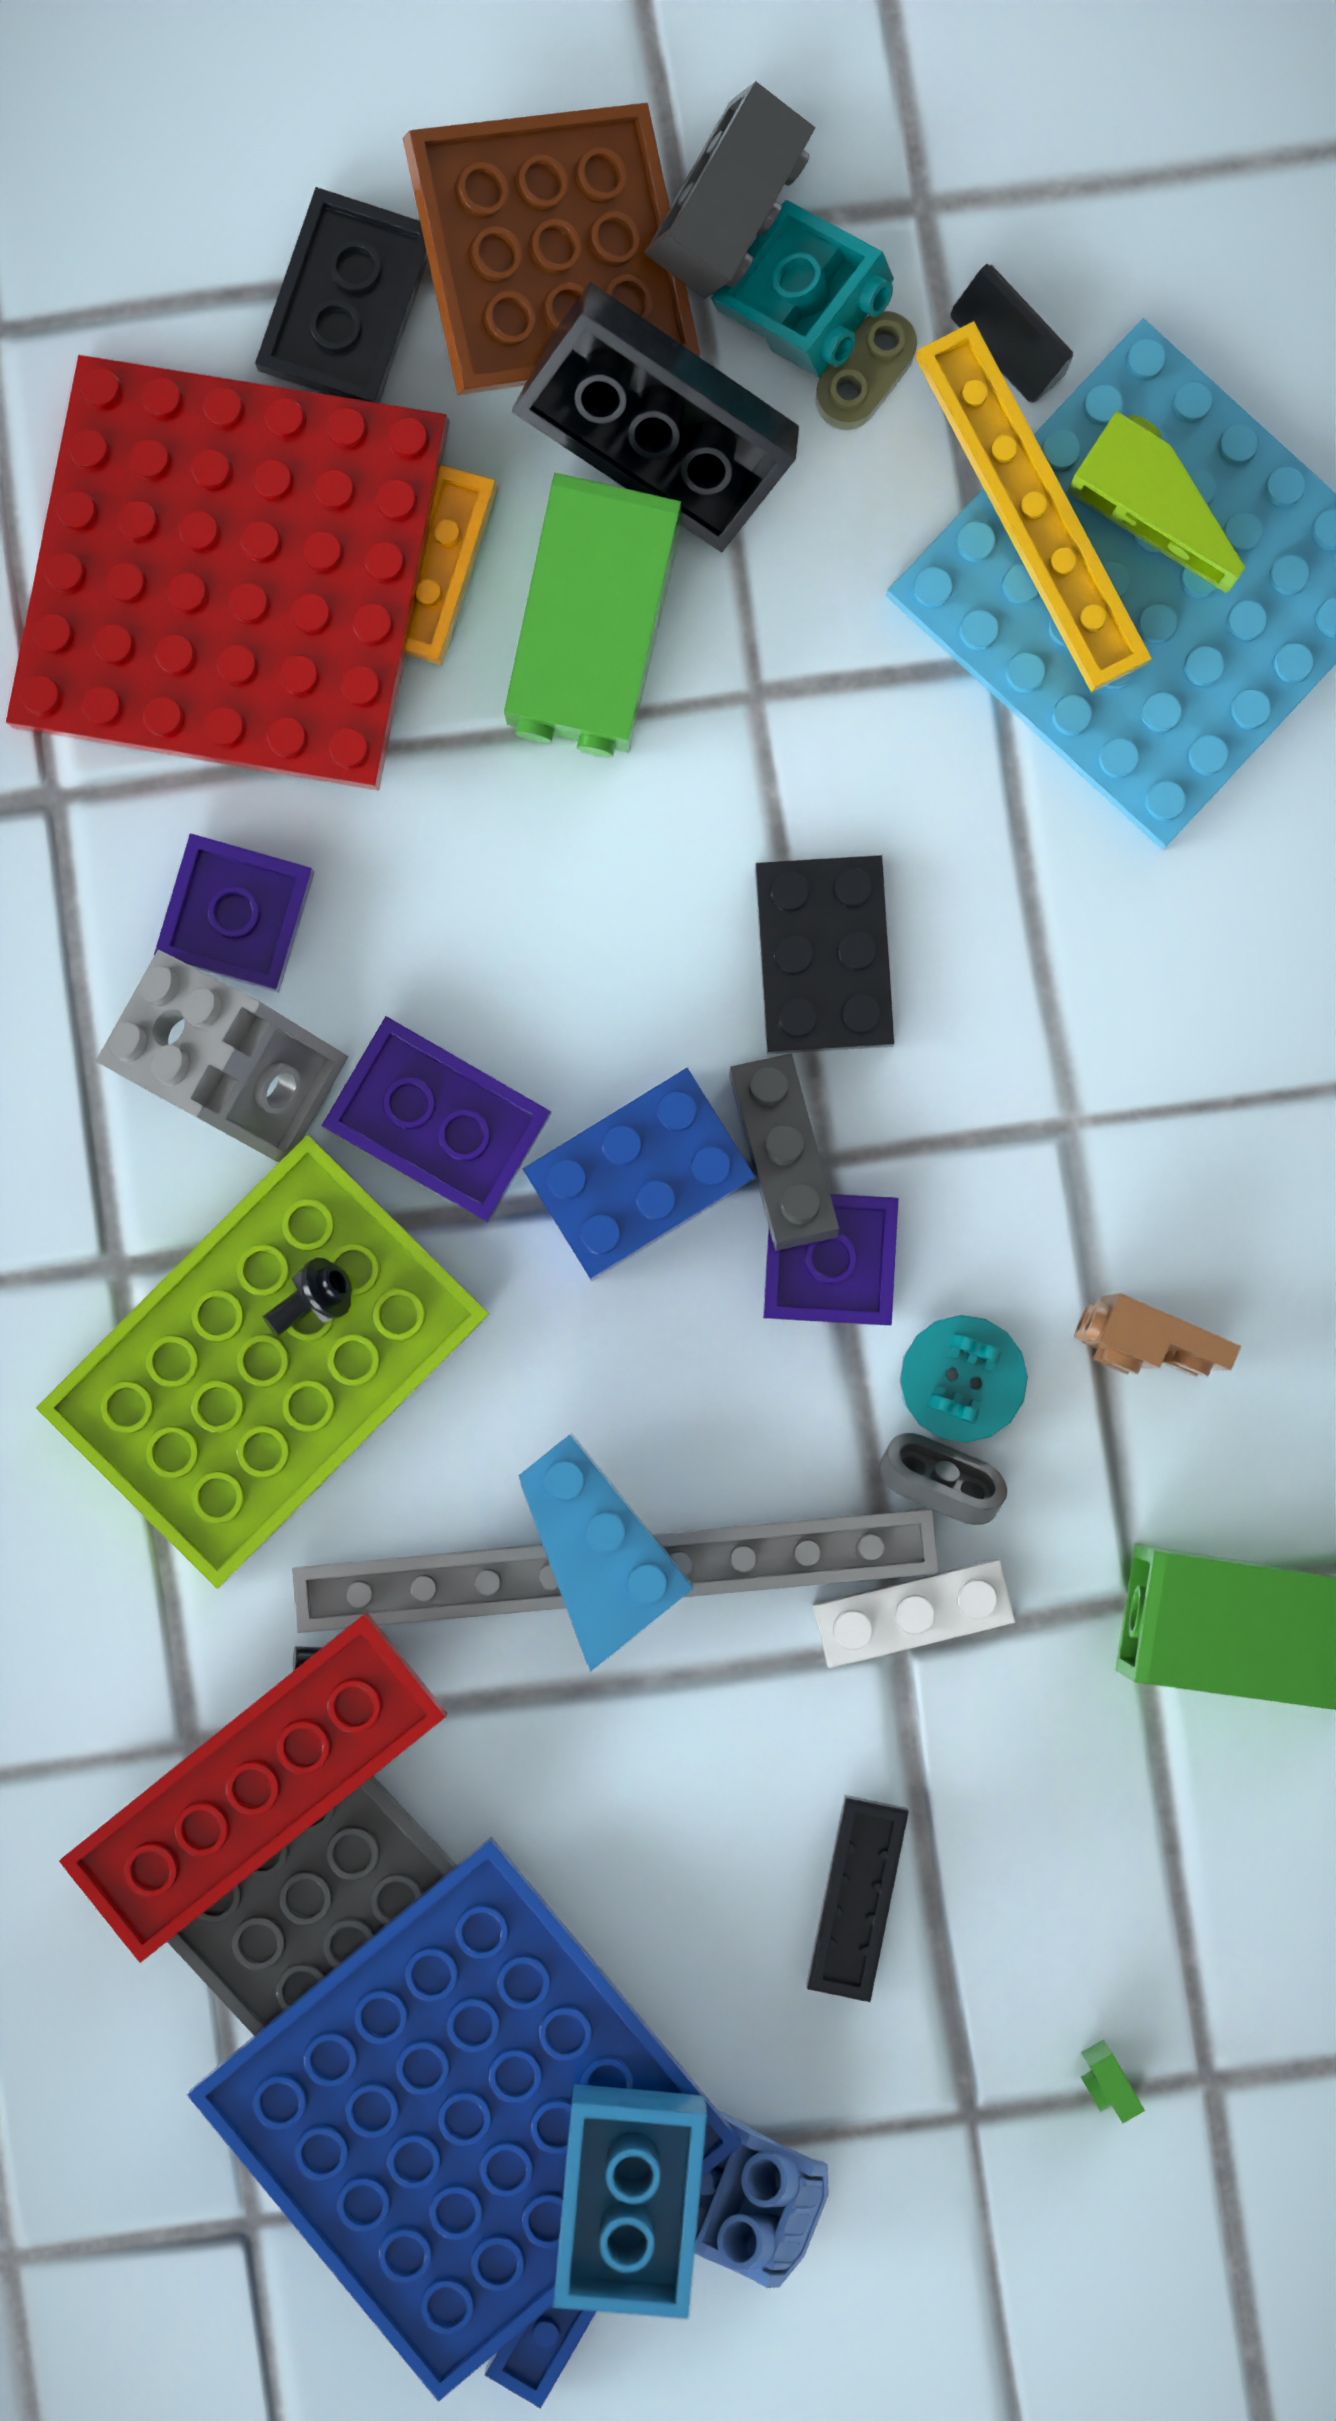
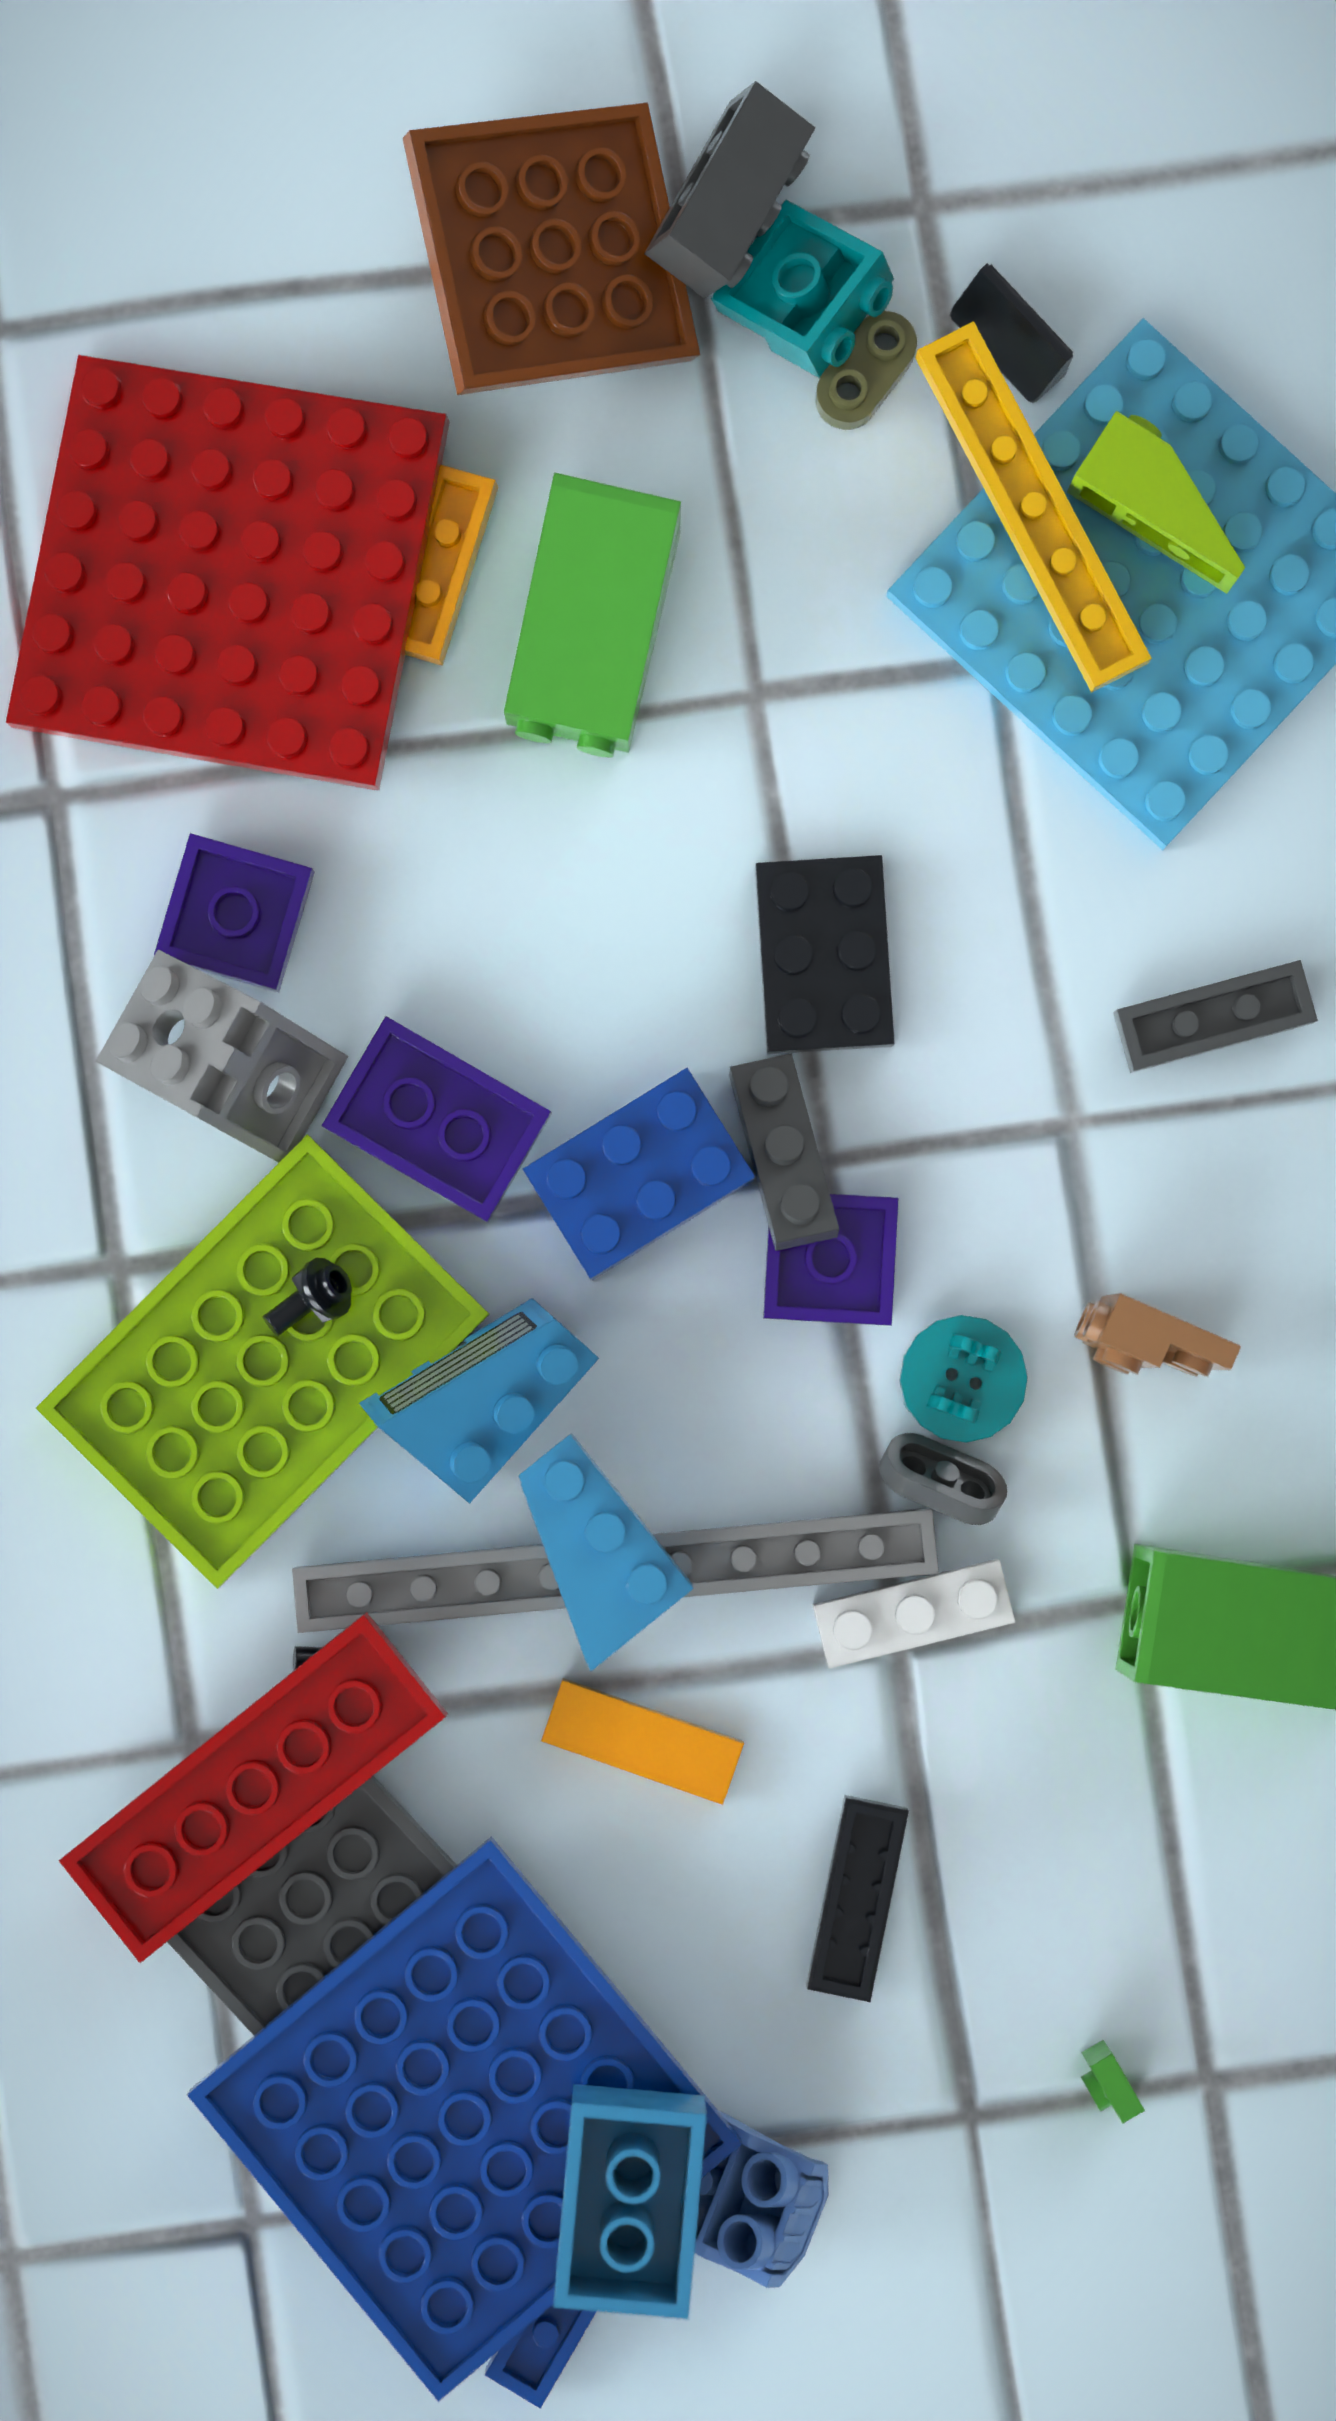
black plate [255,187,428,403] -> none
black slope [512,282,799,553] -> none
none -> dark azure wedge [359,1298,599,1504]
none -> light orange tile [541,1678,744,1805]
none -> dark grey plate [1113,960,1318,1073]

